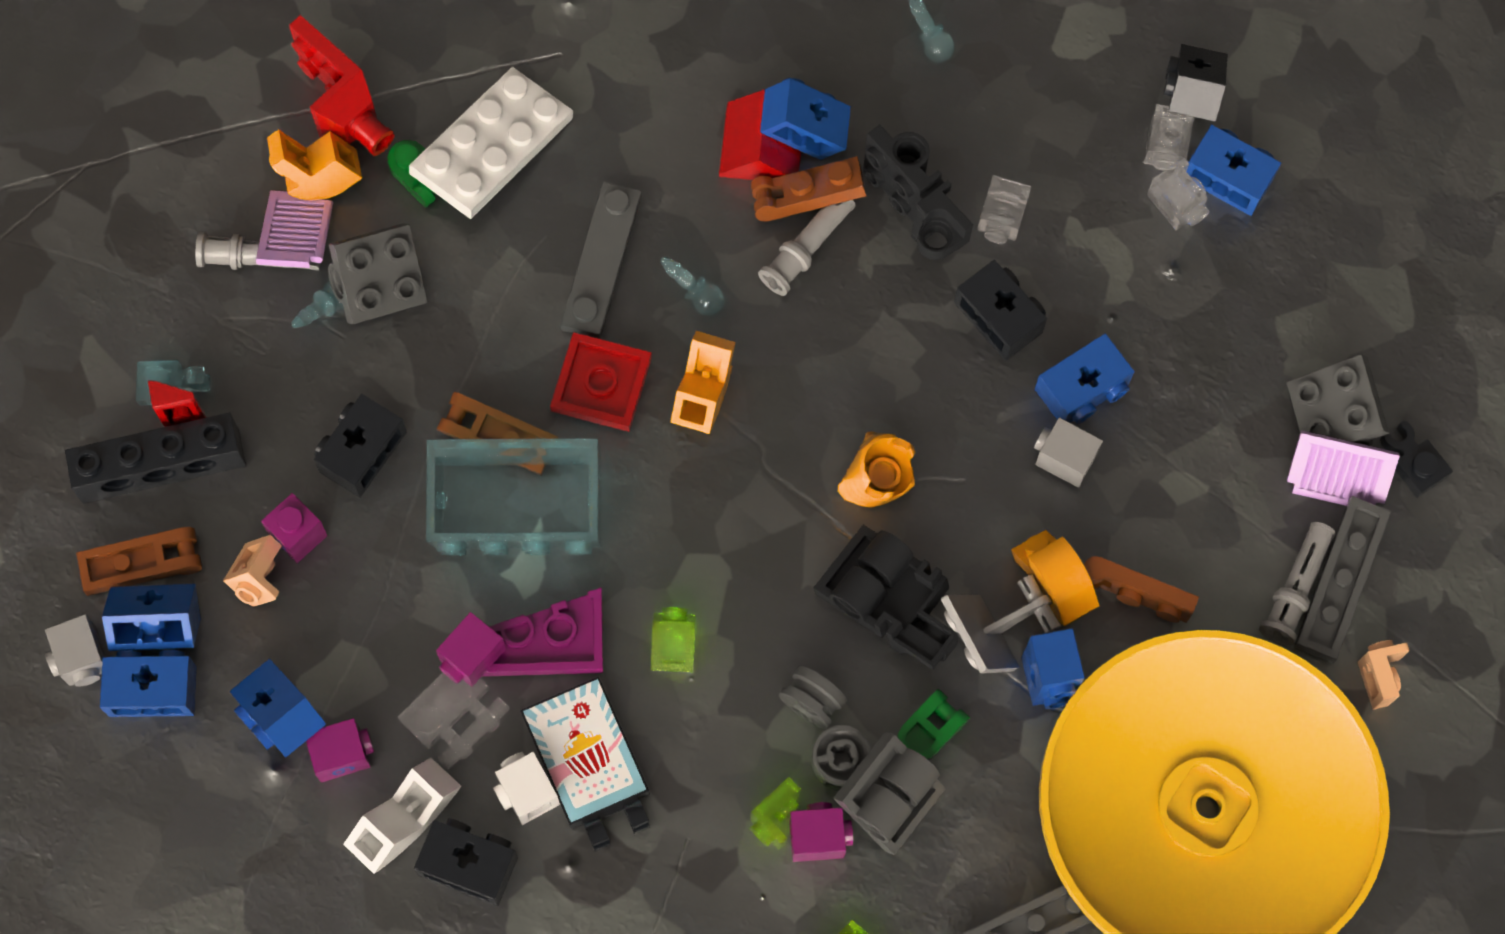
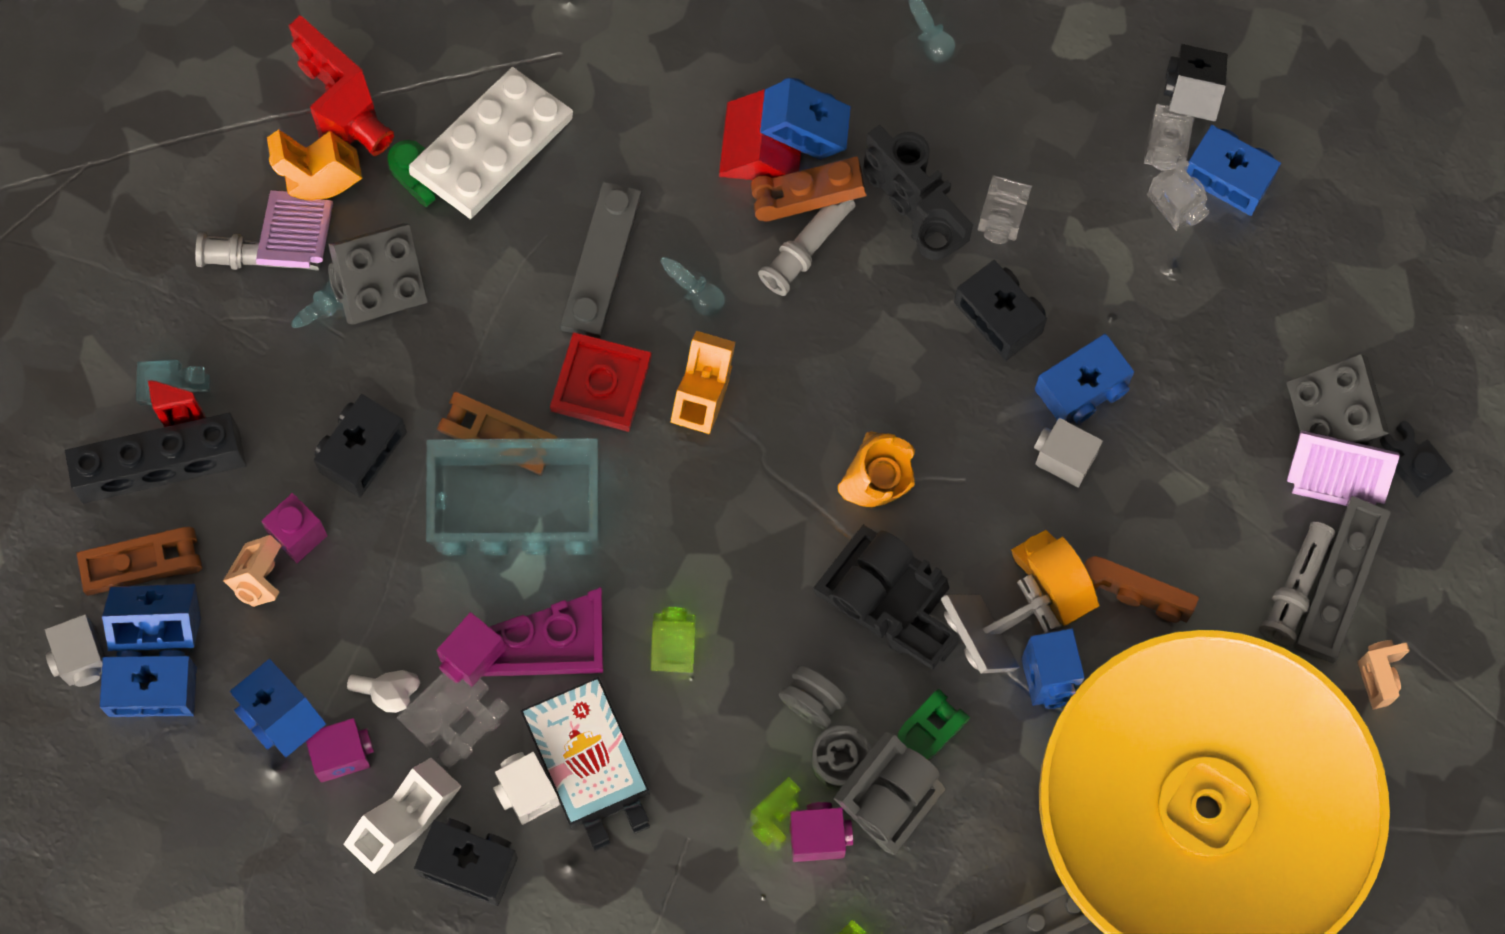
none -> white rock [347,670,421,712]

